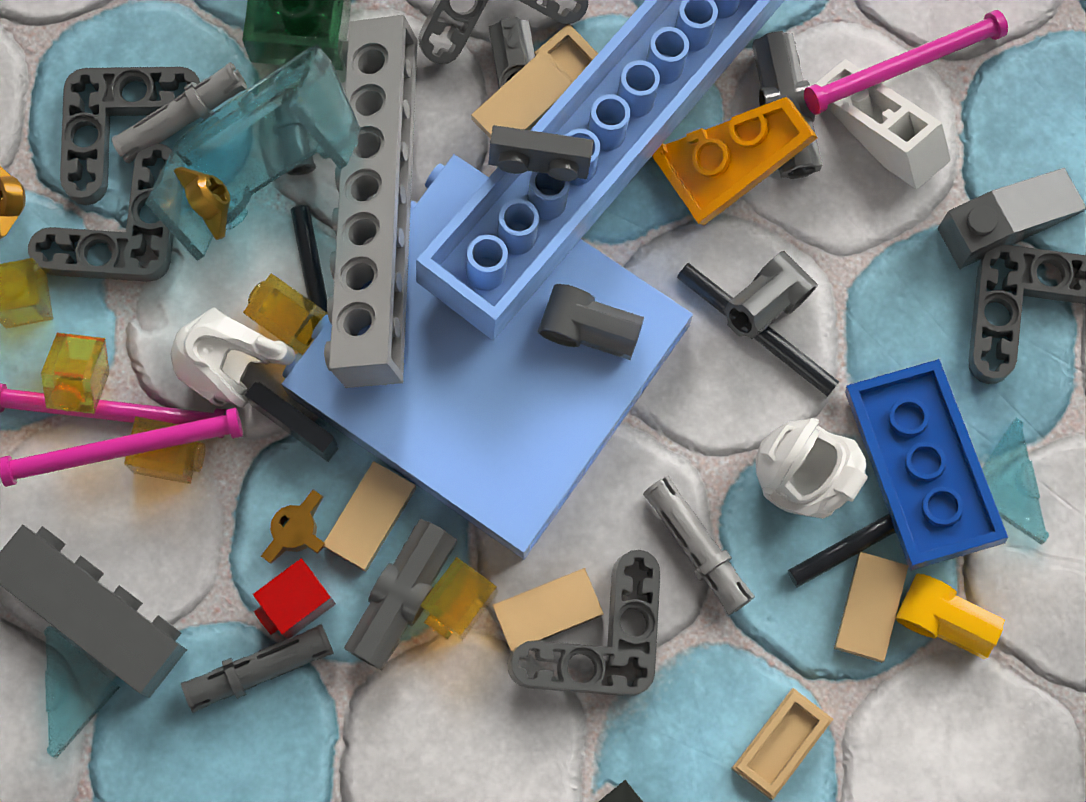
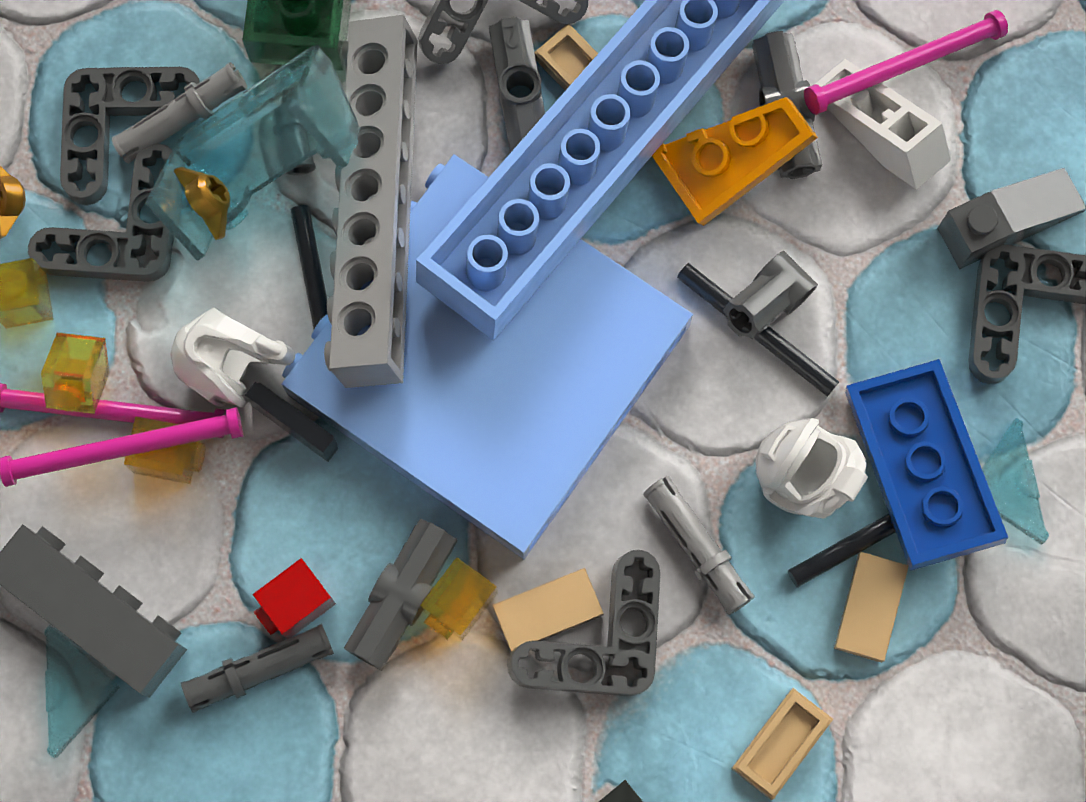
clear yellow brick [243,273,327,354] -> none
pearl gold piece [261,489,325,564] -> none
tan tile [324,461,416,572] -> none
tan tile [471,51,573,139] -> none
dark grey plate [488,125,594,181] -> none
dark grey piece [538,284,644,360] -> none
yellow piece [895,573,1005,659] -> none

